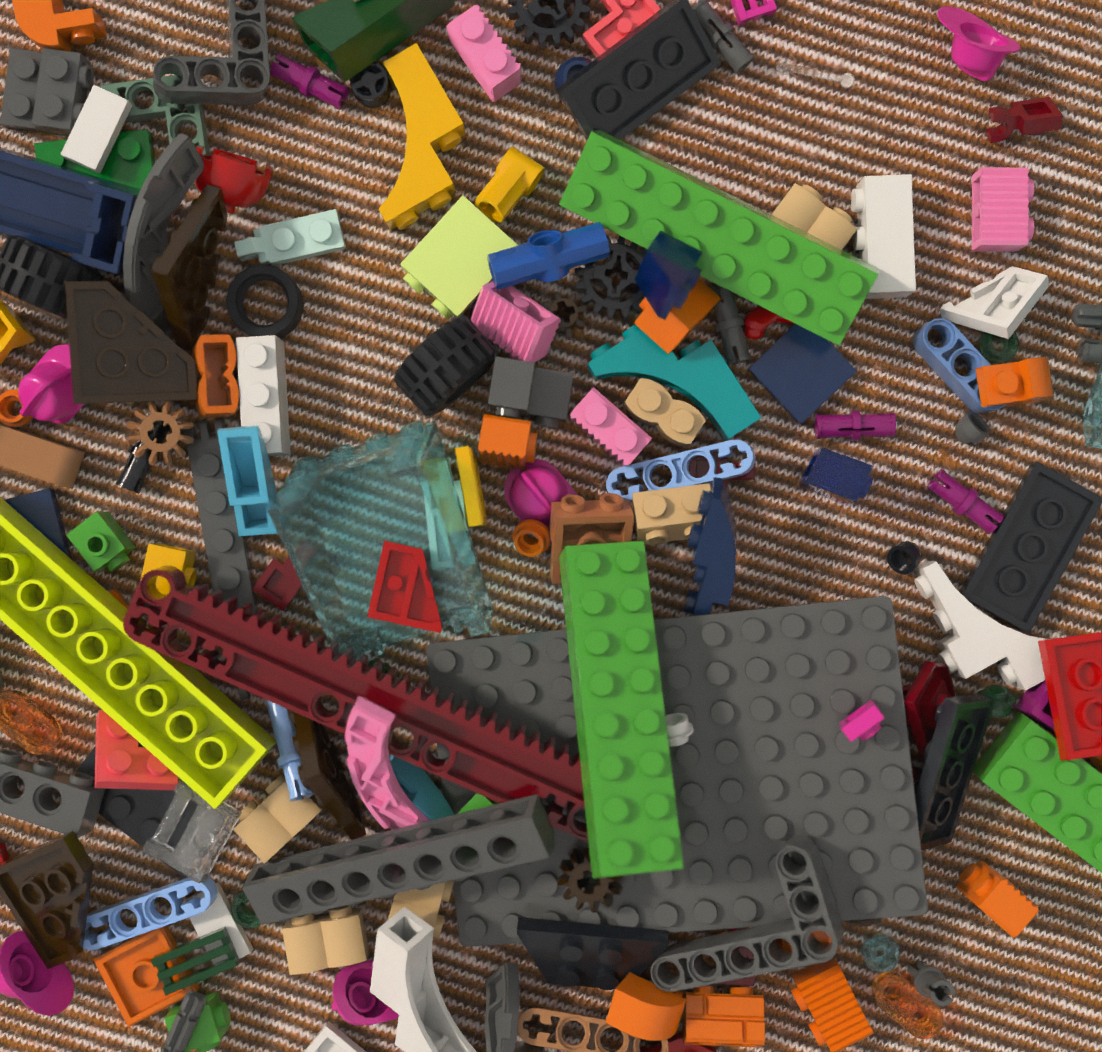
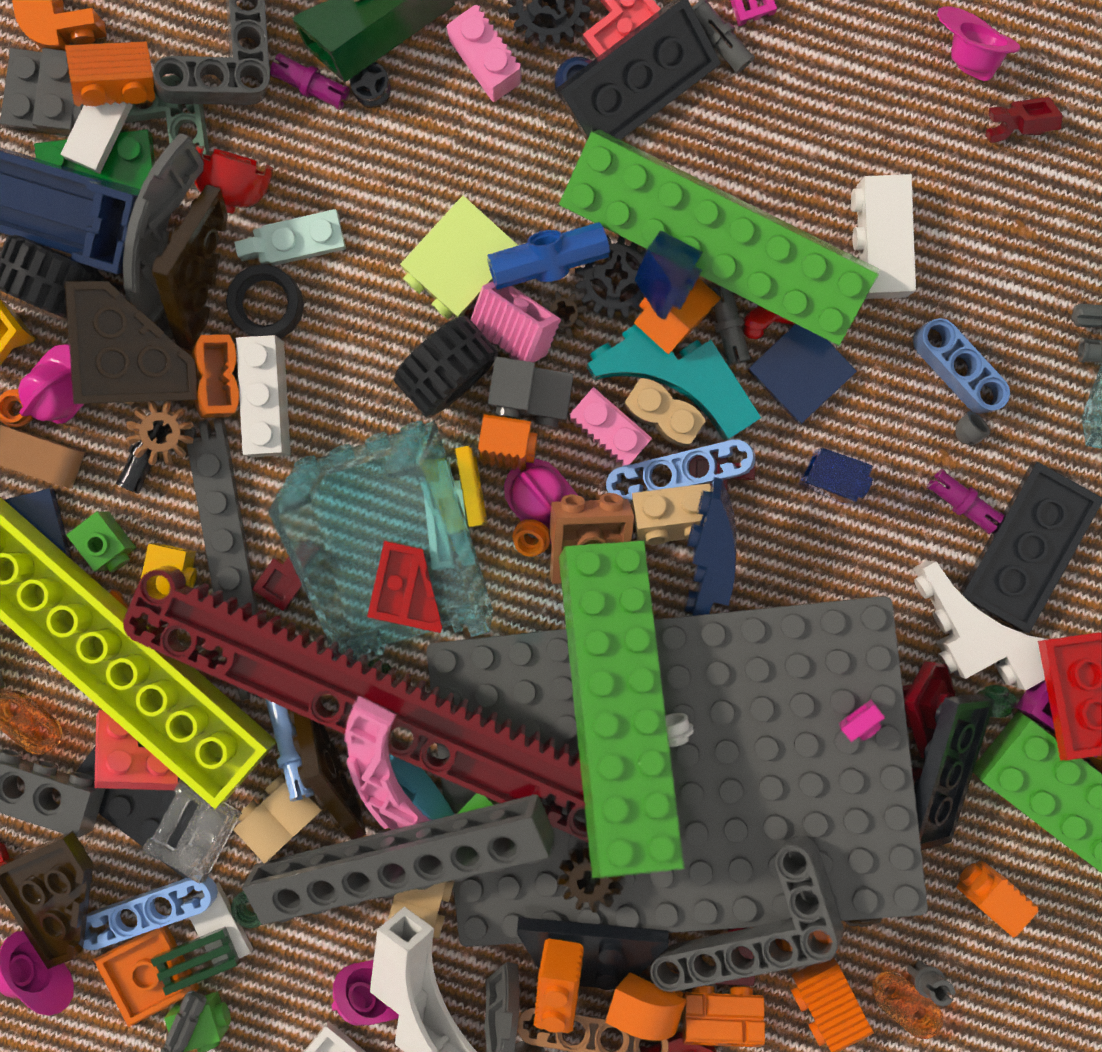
medium azure slope [217,425,282,536] -> none
tan brick [282,905,369,975] -> none
yellow arch [378,43,466,231] -> none
yellow piece [474,146,545,223] -> none
tan brick [771,184,857,250] -> none
clear hinge [776,58,855,88] -> none
magenta pin [814,410,896,441] -> none
clear light blue plate [862,933,900,972] -> none
black hinge [887,541,922,575] -> none
white wing [940,266,1049,339] -> none
bright pink brick [972,167,1034,252] -> none
orange brick [975,357,1054,408] -> none
clear green plate [979,331,1019,363] -> none
none -> orange brick [65,41,155,107]
none -> orange brick [534,939,584,1033]

